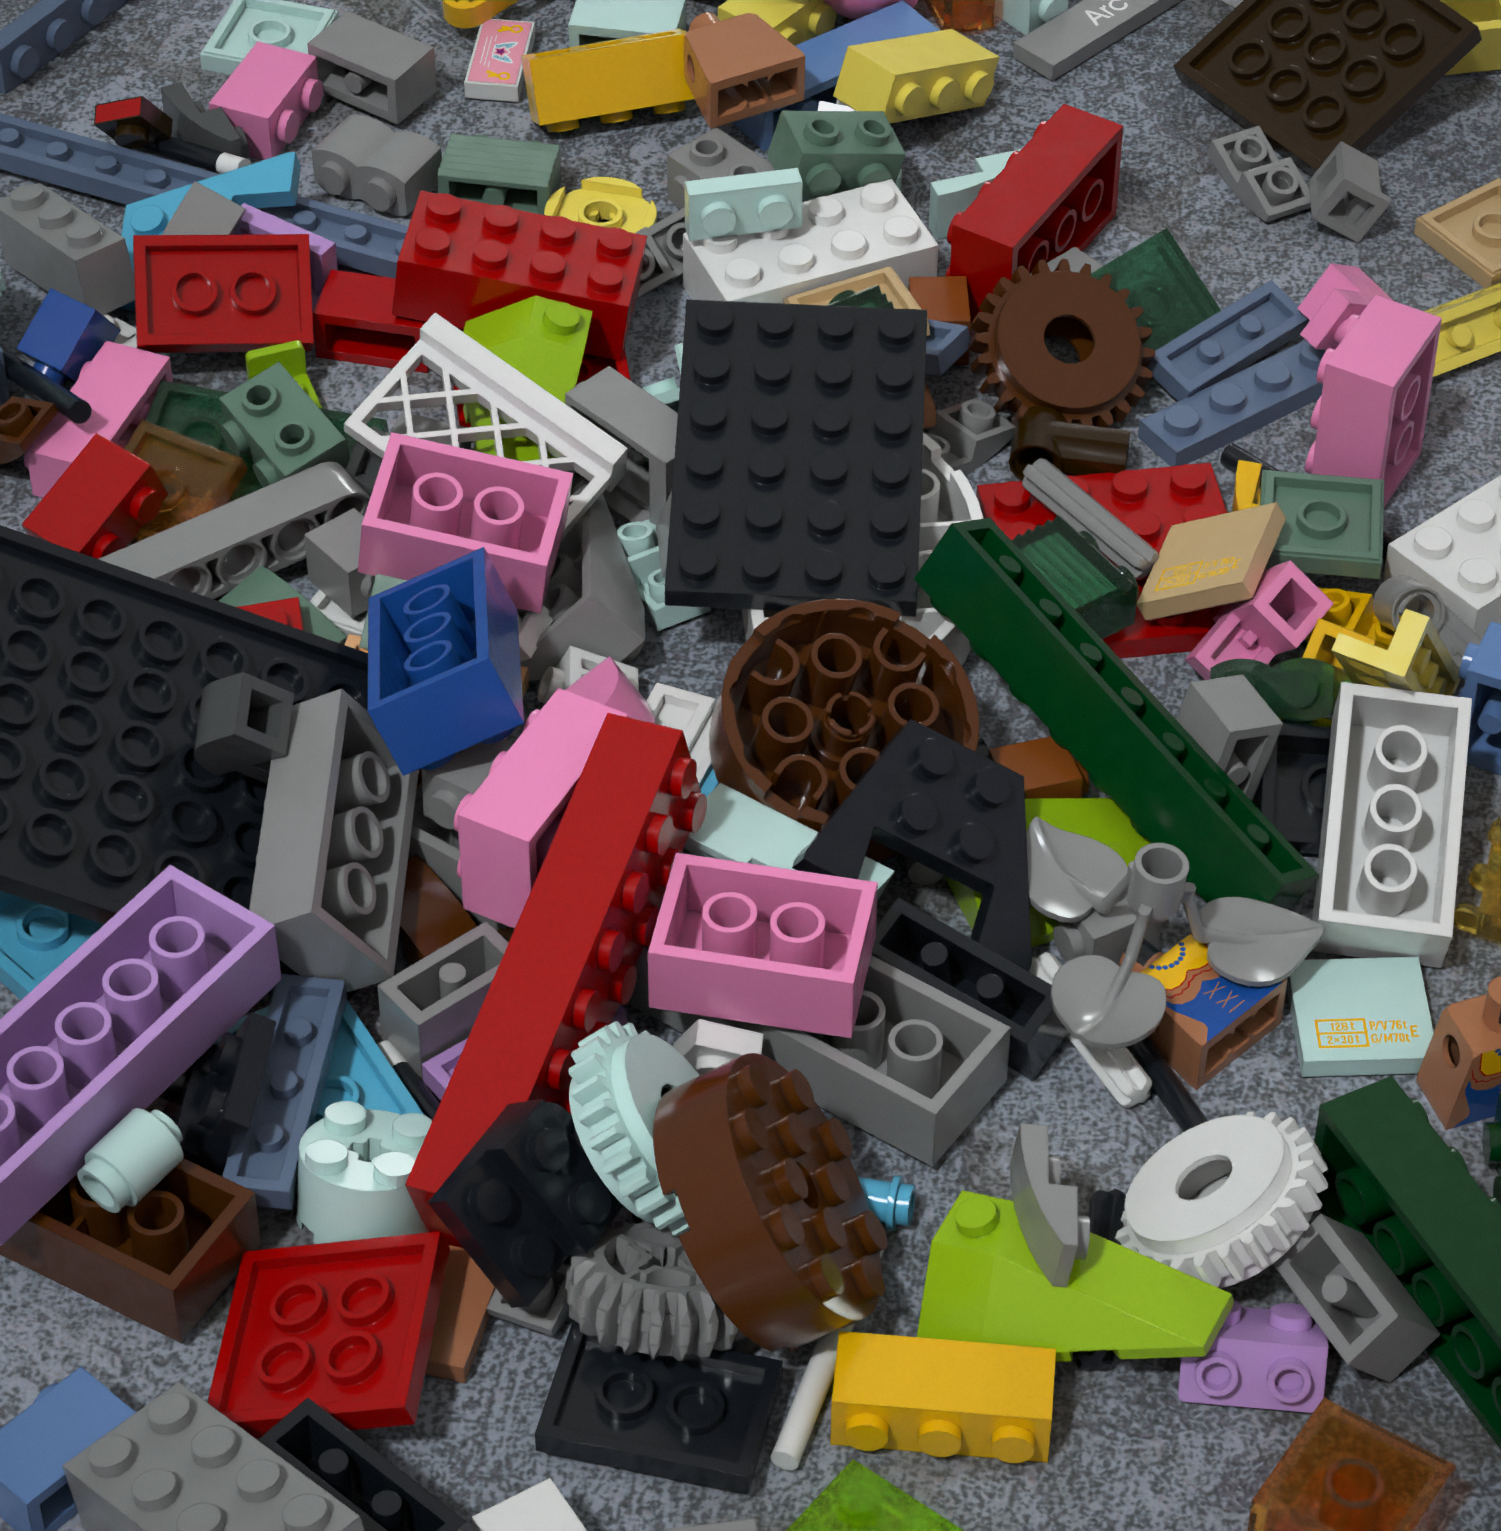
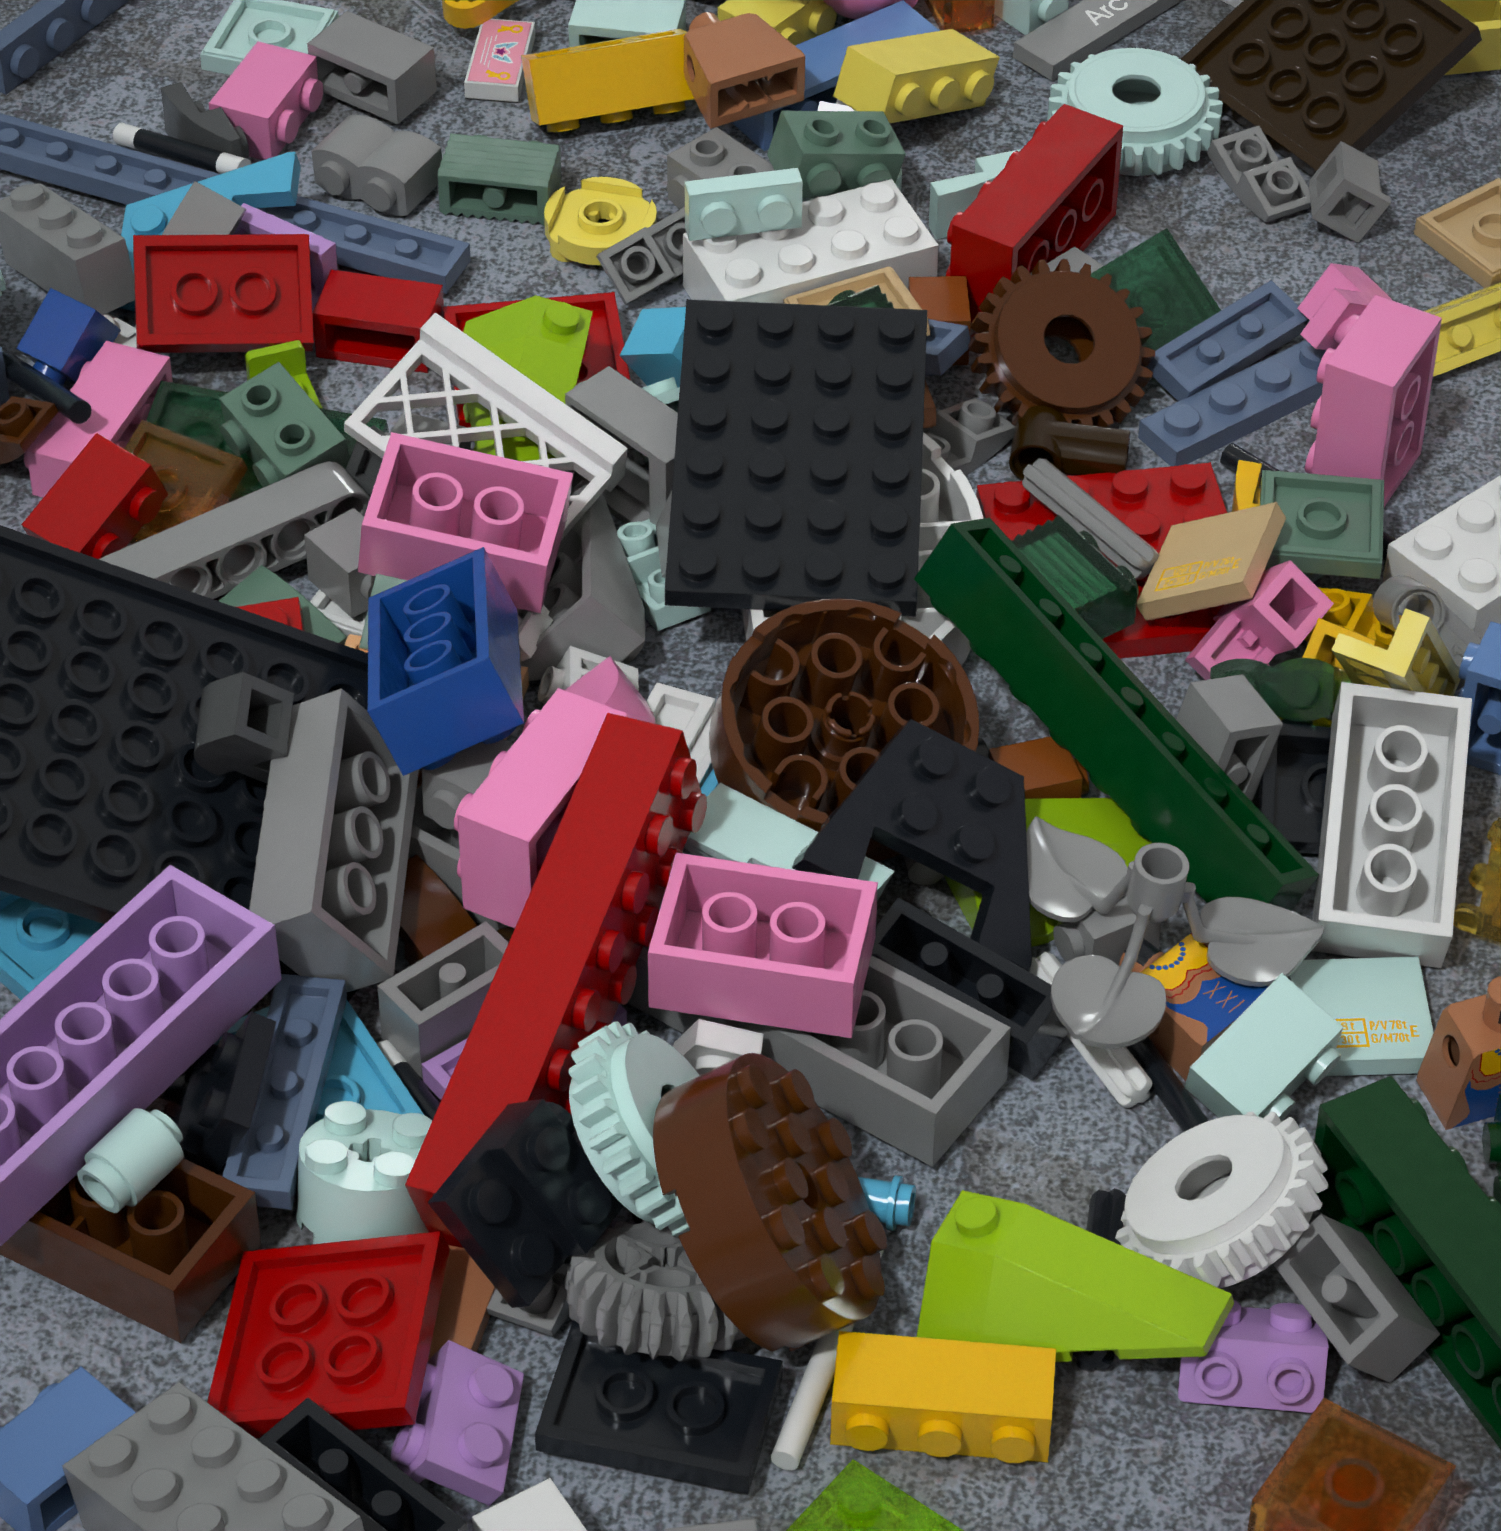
dark brown plate [94,96,173,149] -> none
red brick [392,190,647,361] -> none
light grey slope [1009,1123,1090,1287] -> none
none -> lavender bracket [391,1340,524,1506]
none -> medium azure brick [619,307,686,387]
none -> light aqua gear [1047,48,1223,176]
none -> light aqua brick [1185,973,1344,1121]

